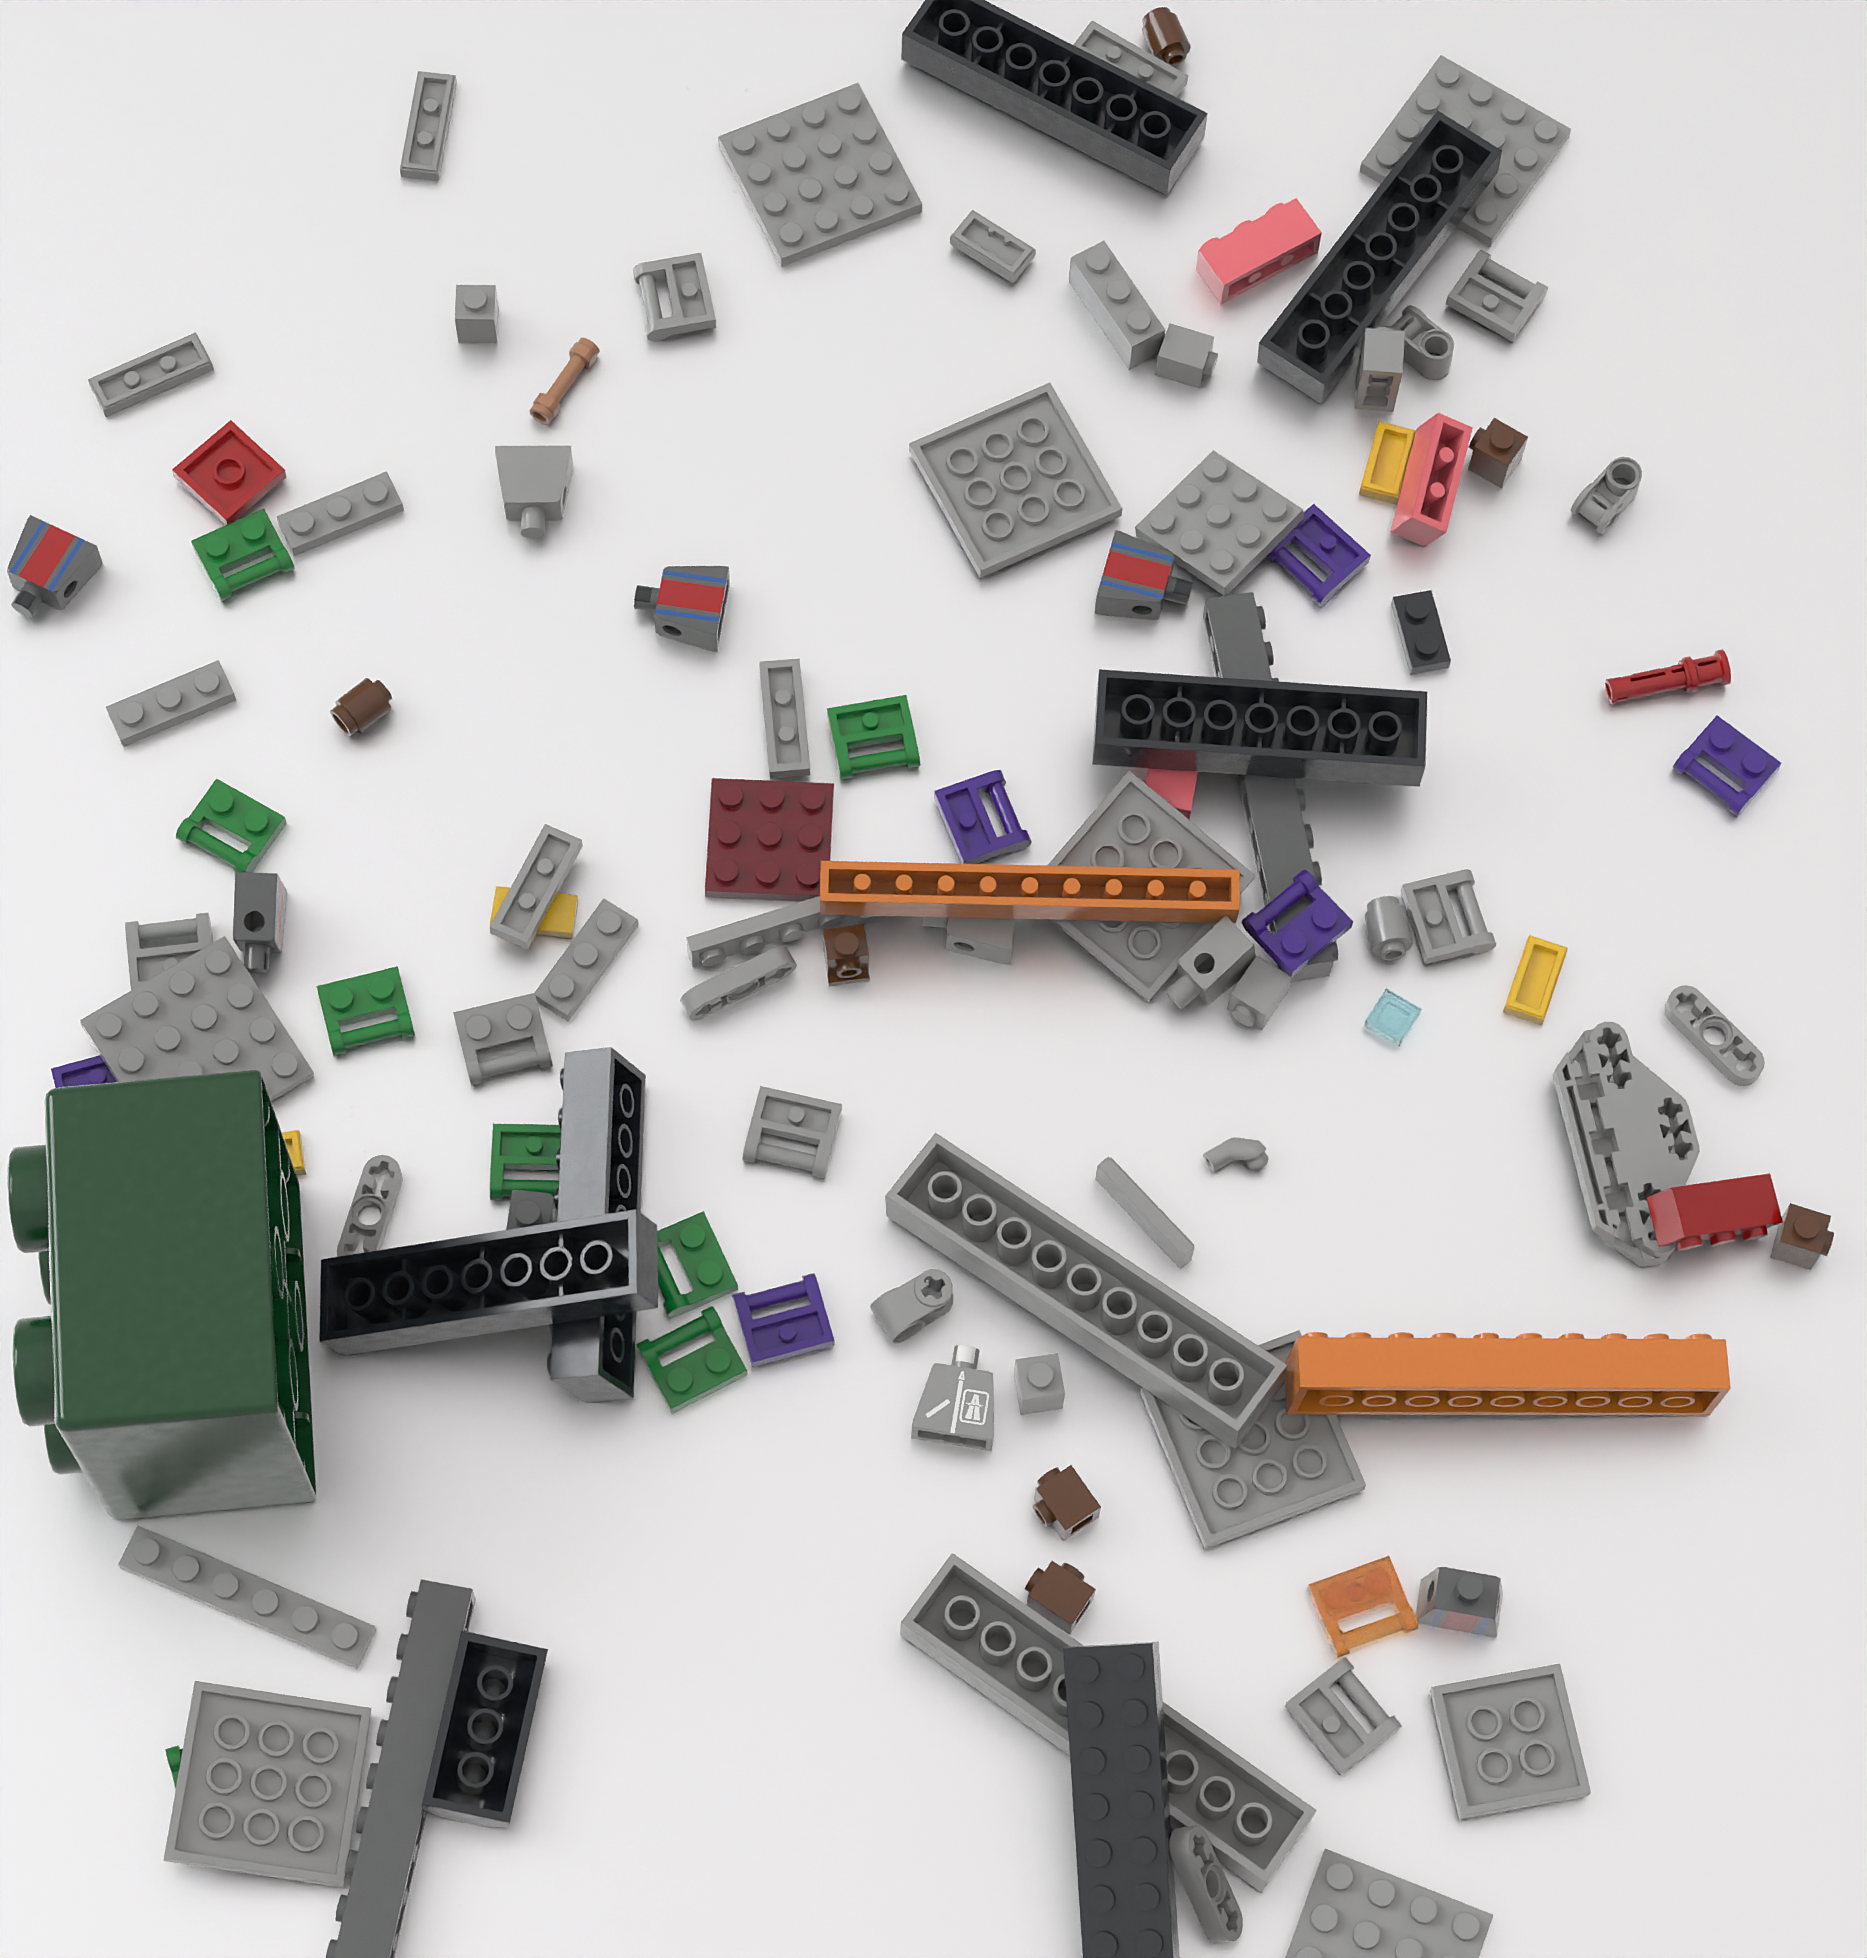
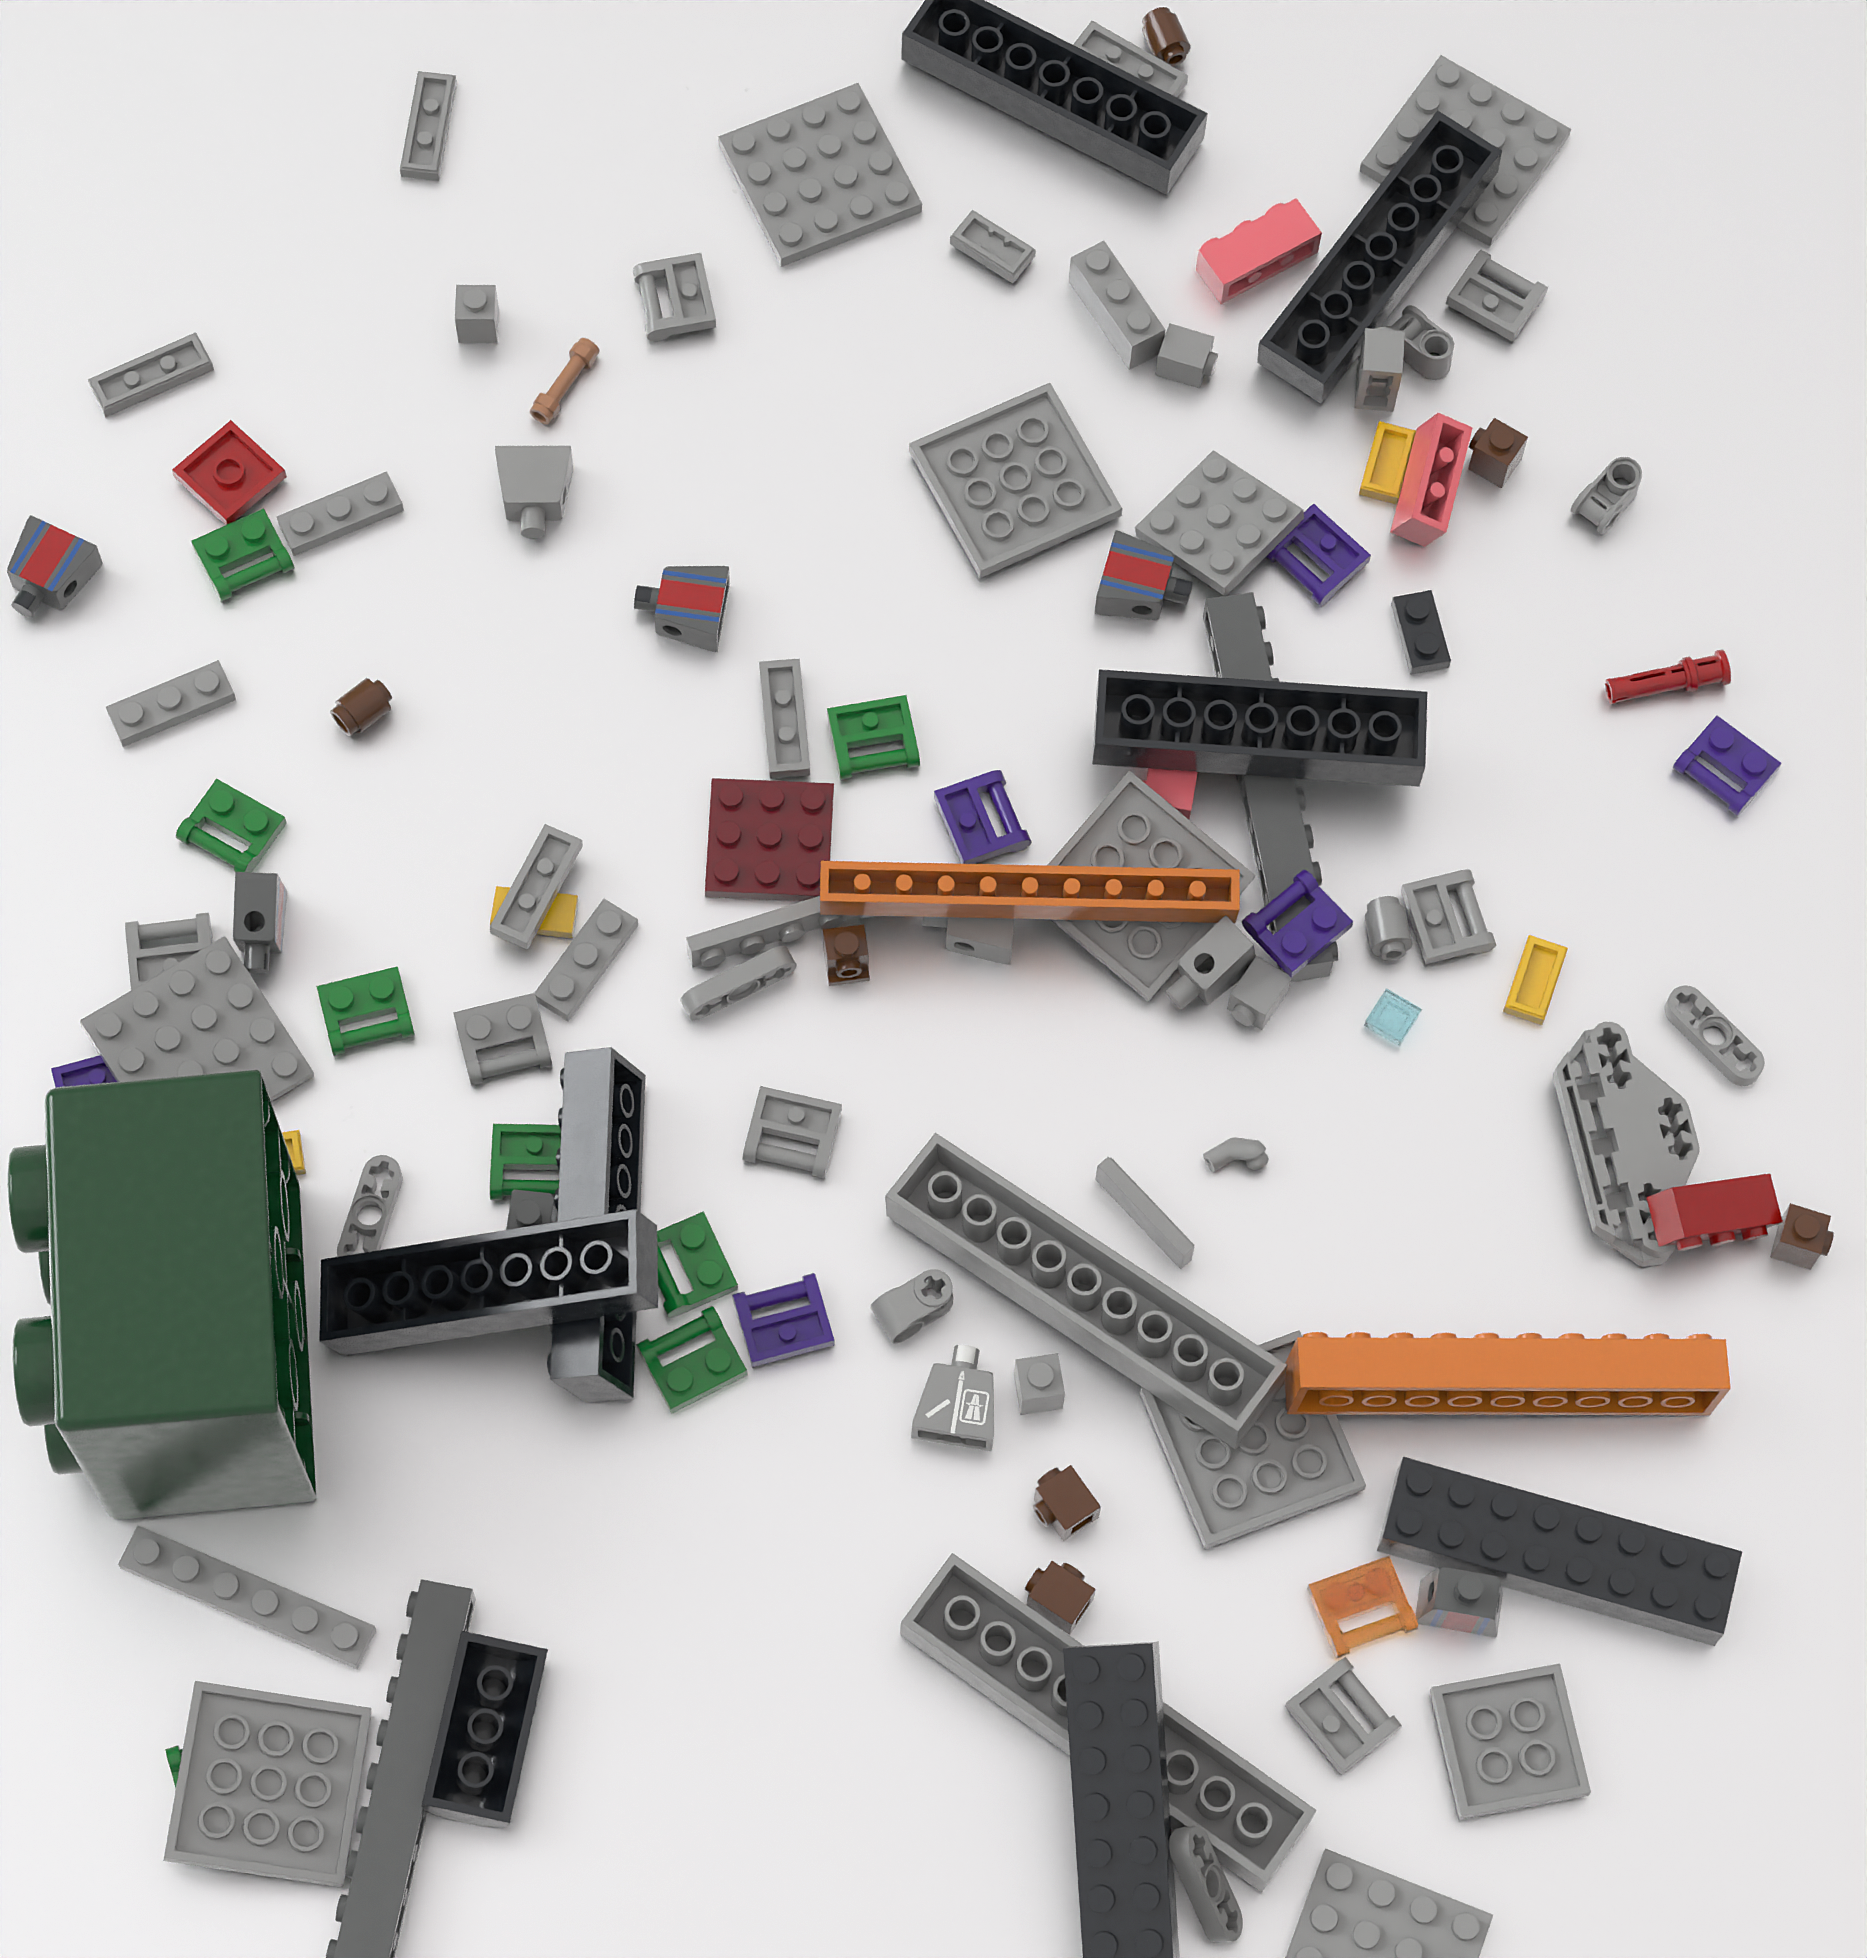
none -> black brick [1377,1457,1742,1646]

